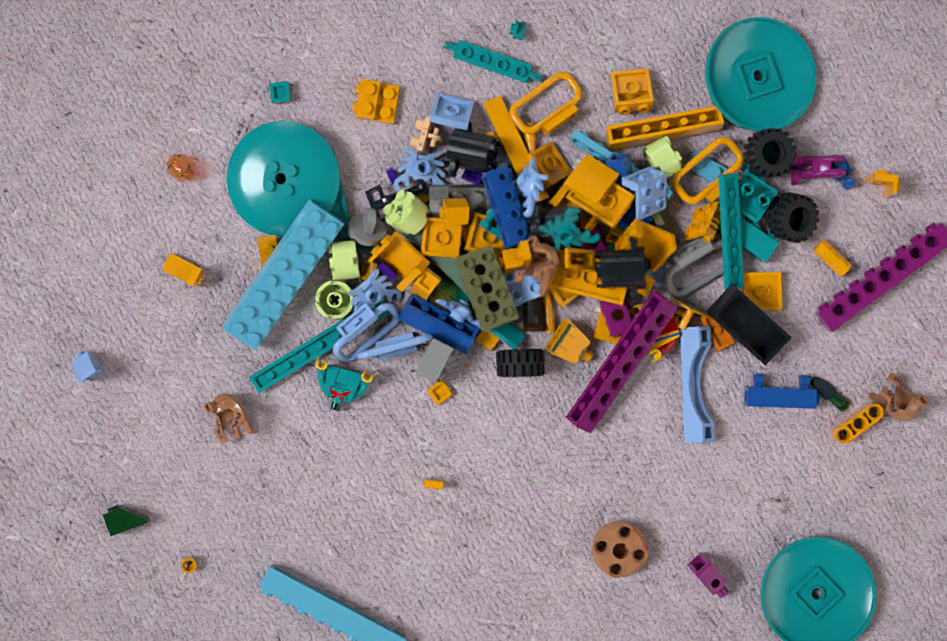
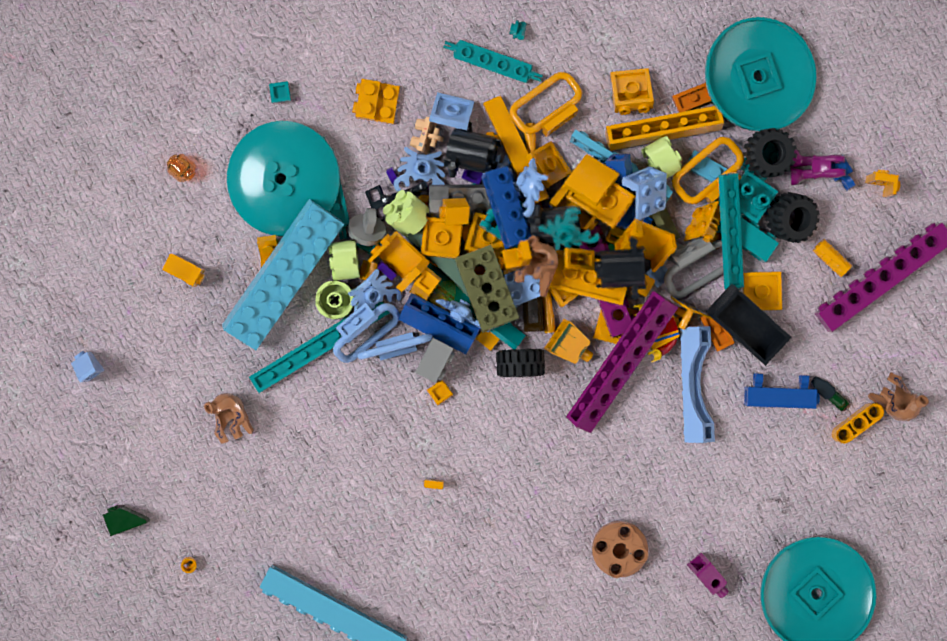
teal torso [316,357,375,412] -> none
none -> orange plate [672,82,712,113]

